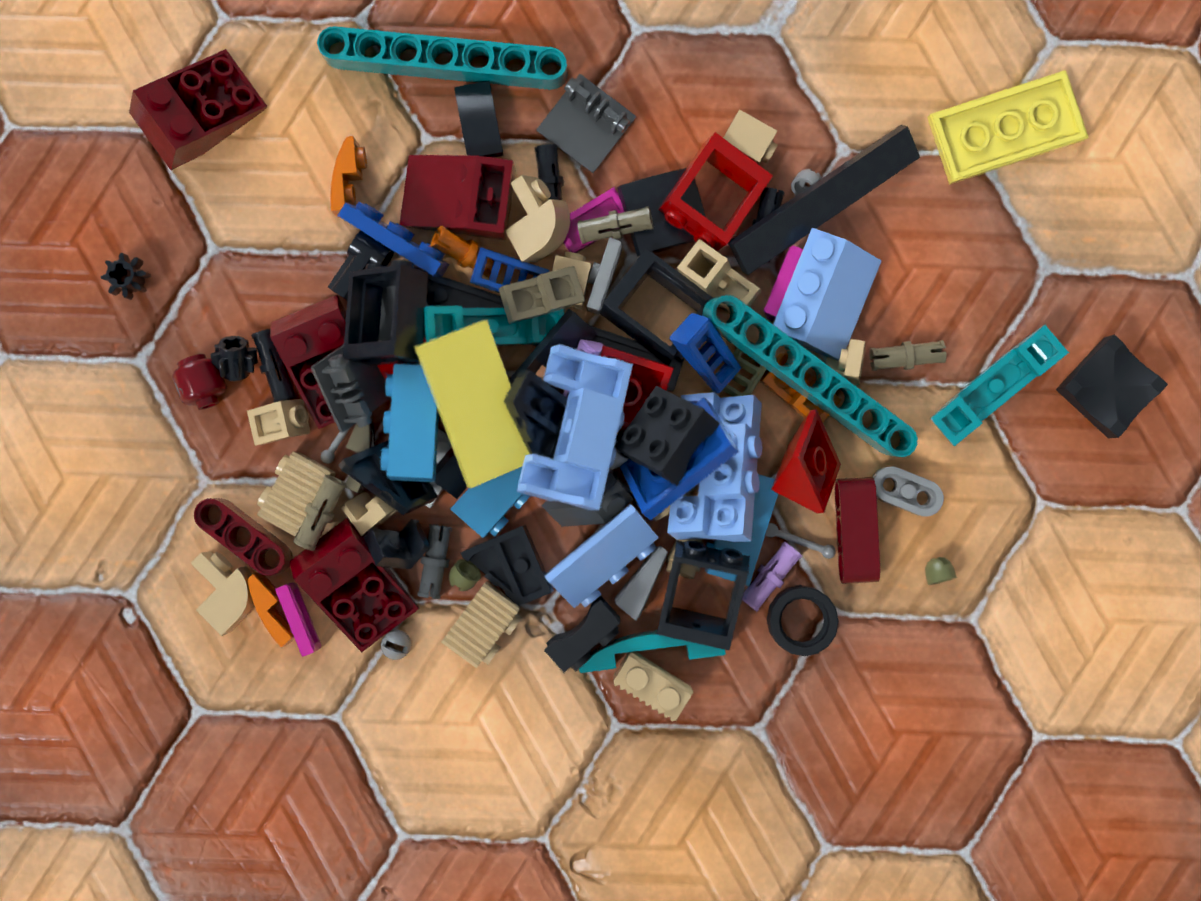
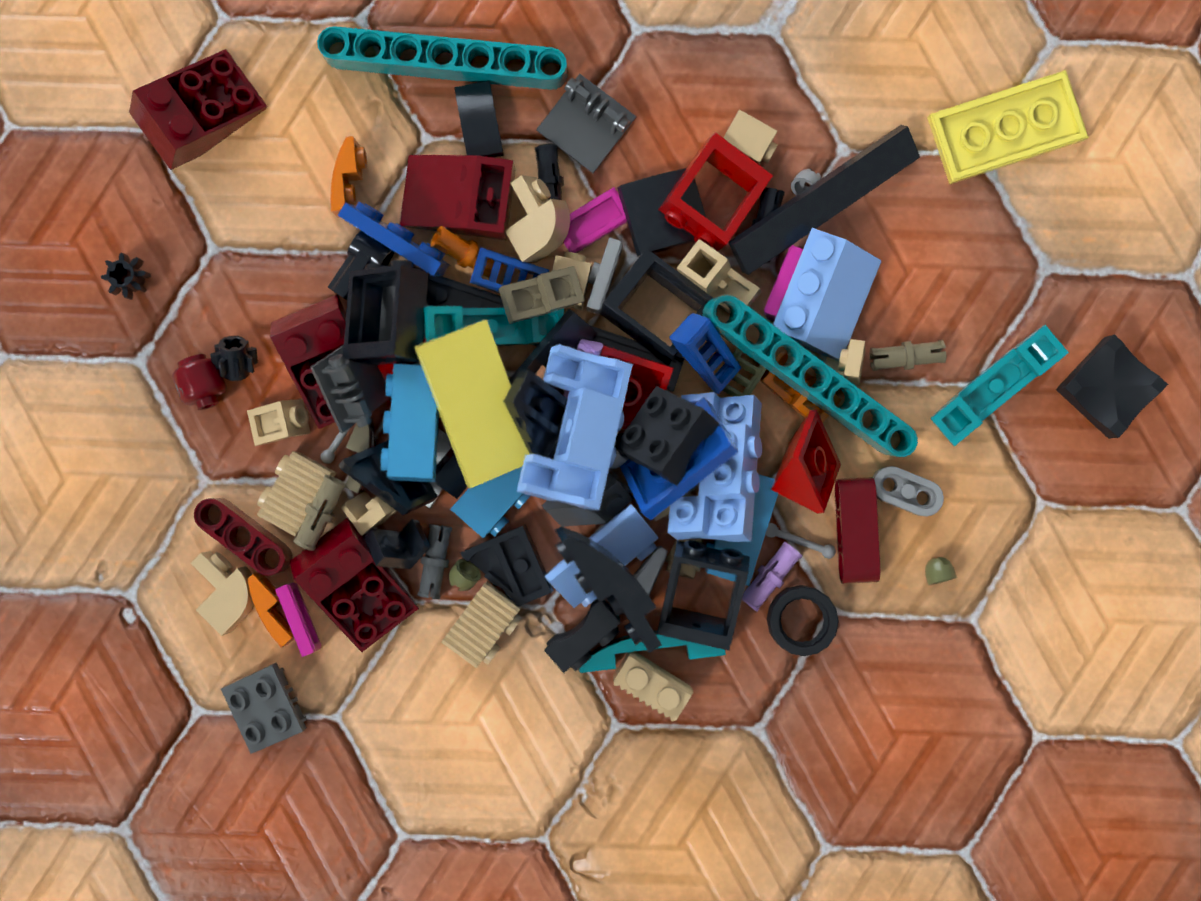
black pin [251,328,297,403] -> none
light grey hinge [381,630,411,660] -> none
dark tan pin [577,206,654,244] -> none
none -> dark grey hinge [221,662,307,754]
none -> black slope [555,526,662,653]

